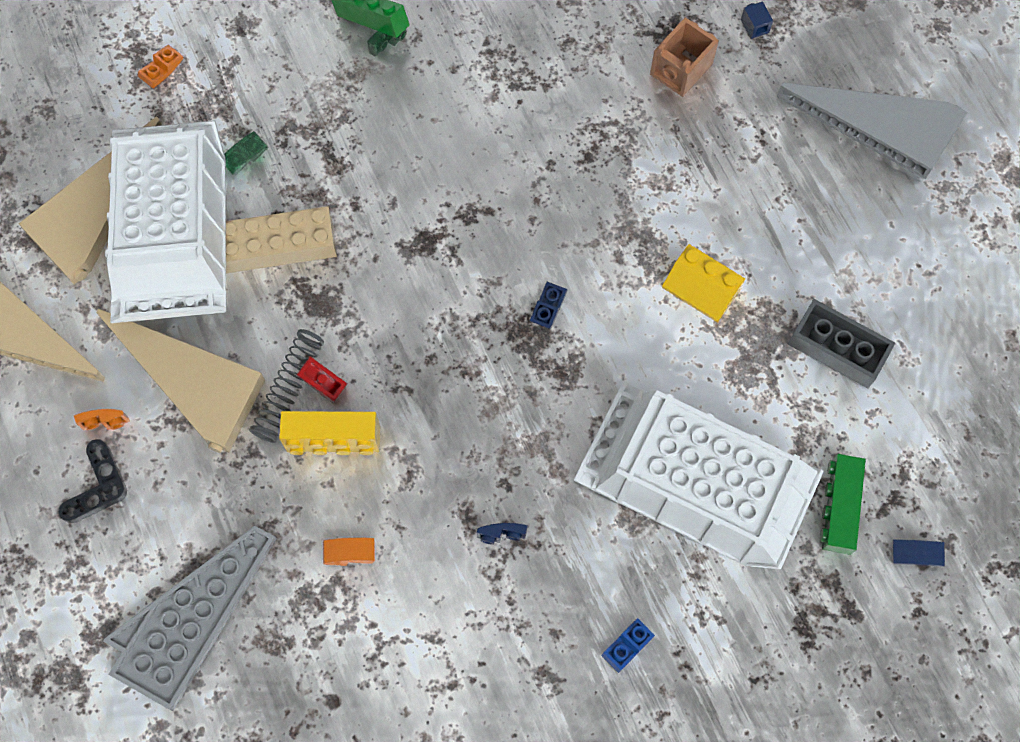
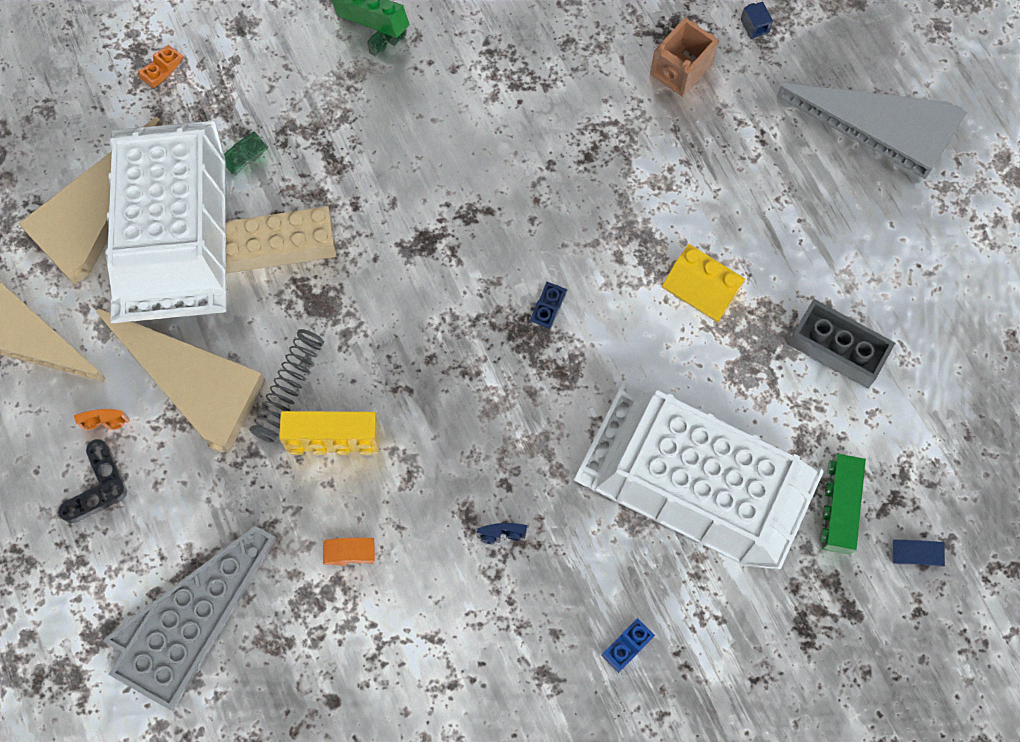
red slope [297,356,348,403] -> none

